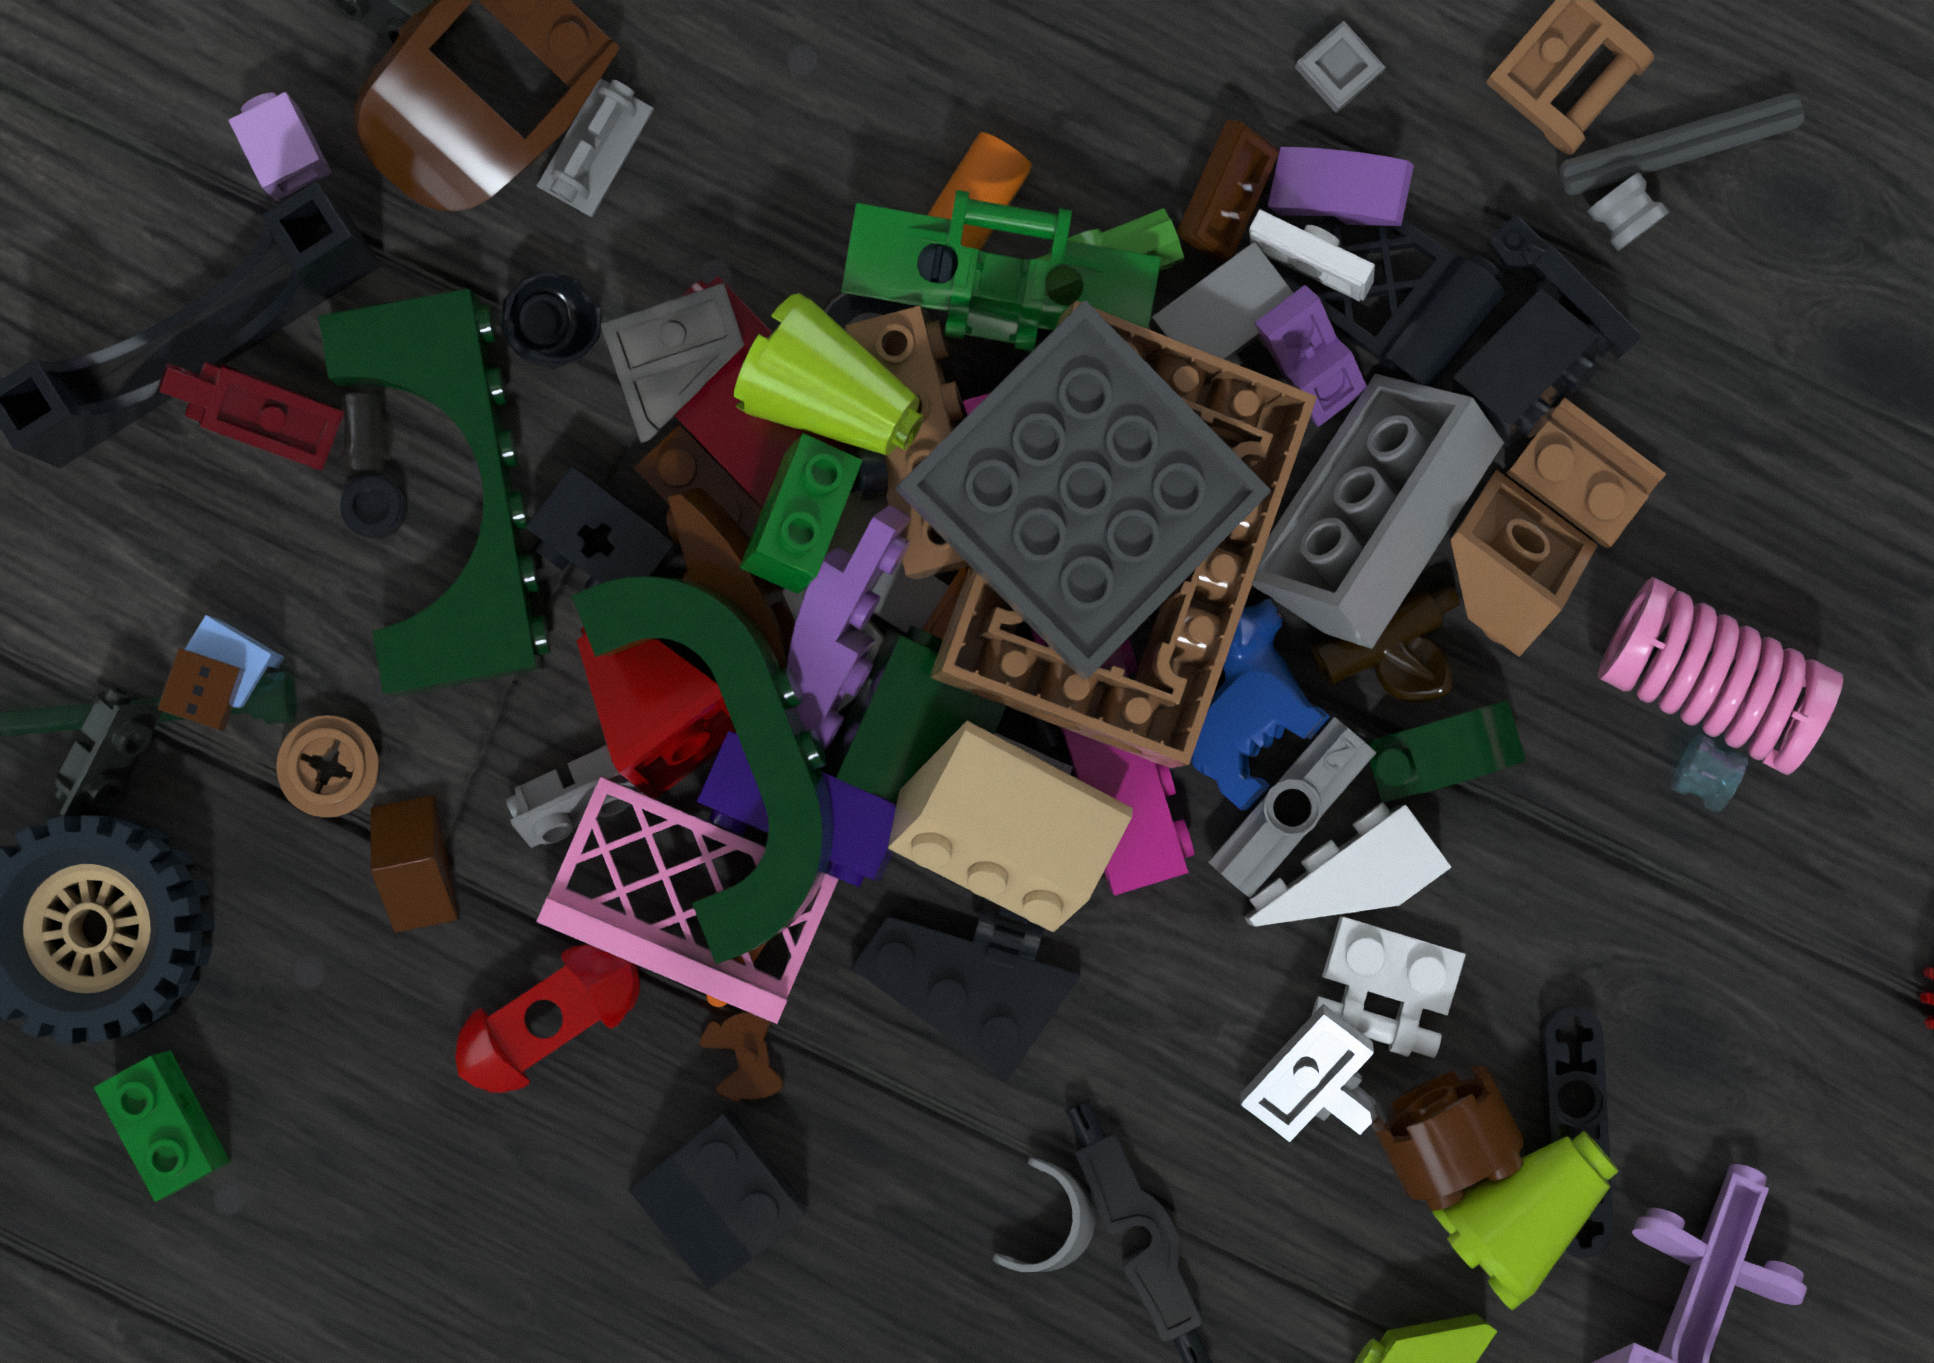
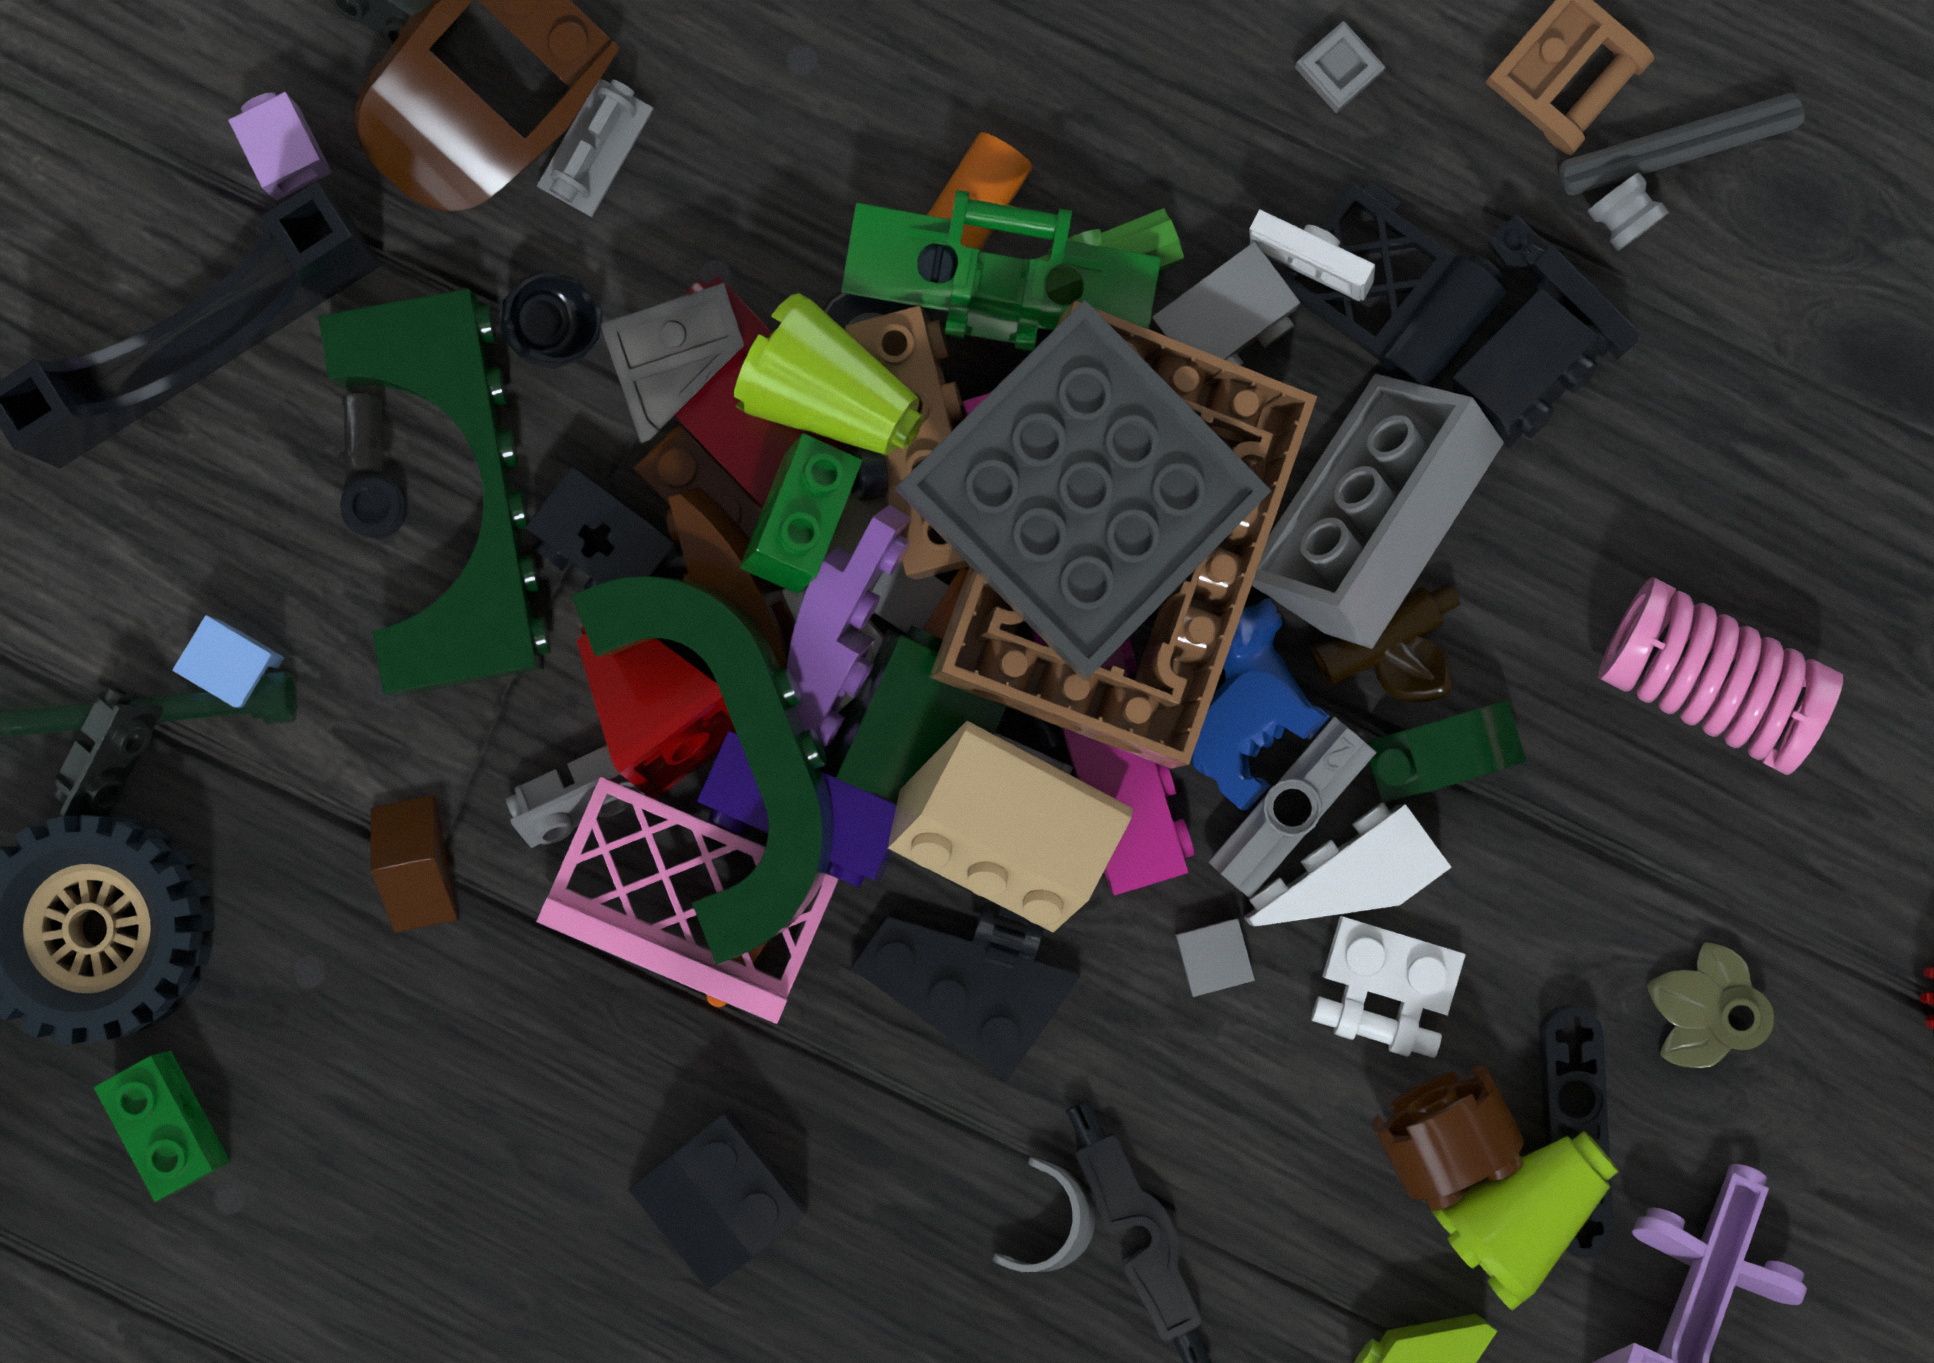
reddish brown tile [157,648,245,731] -> none
dark red hinge [158,361,345,470] -> none
medium nougat gear [276,715,381,817] -> none
red piece [455,943,641,1093] -> none
reddish brown piece [699,1011,784,1102] -> none
reddish brown plate [1176,120,1280,263] -> none
hinge [1240,1004,1377,1142] -> none
medium lavender slope [1254,285,1367,427] -> none
medium lavender slope [1268,147,1414,226] -> none
medium nougat slope [1451,470,1598,657] -> none
medium nougat plate [1506,397,1666,549] -> none
clear light blue wheel [1670,733,1748,813] -> none
none -> light grey tile [1175,918,1255,997]
none -> olive plate [1648,943,1775,1068]

